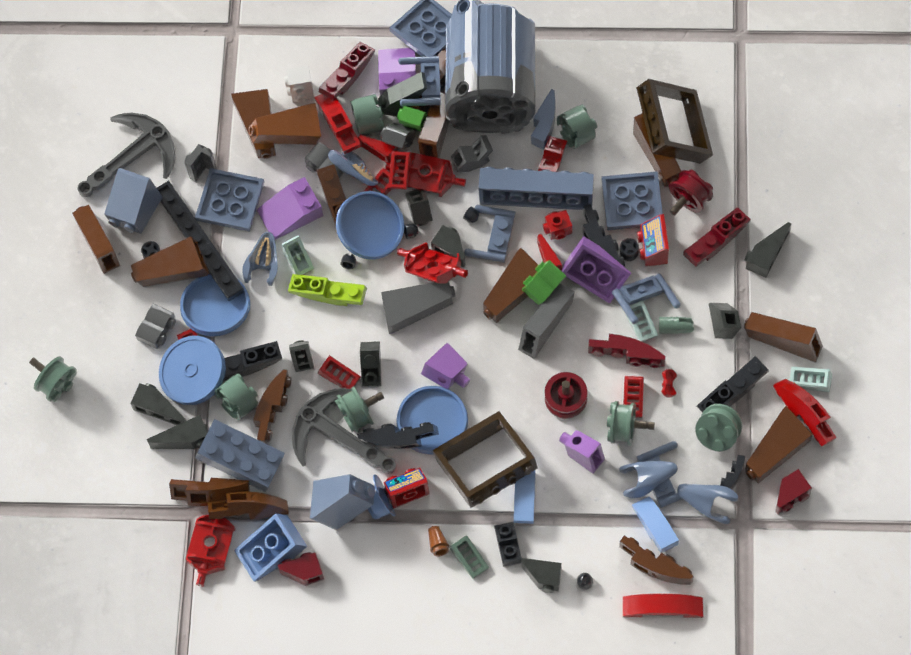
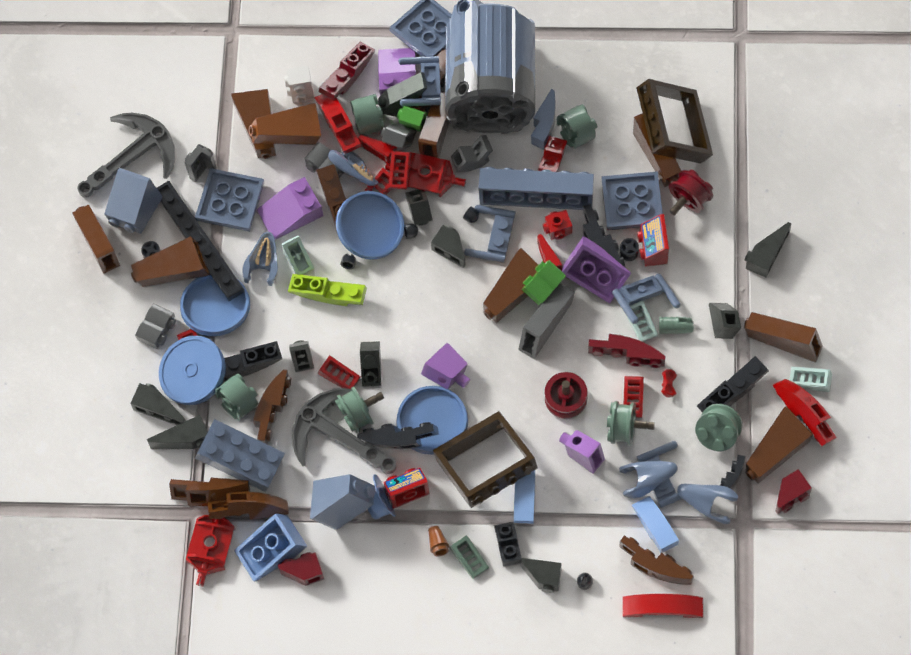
sand green wheel [29,356,77,402] -> none
dark grey slope [381,281,456,334] -> none
red plate [397,242,468,284] -> none
dark red slope [683,207,751,267] -> none

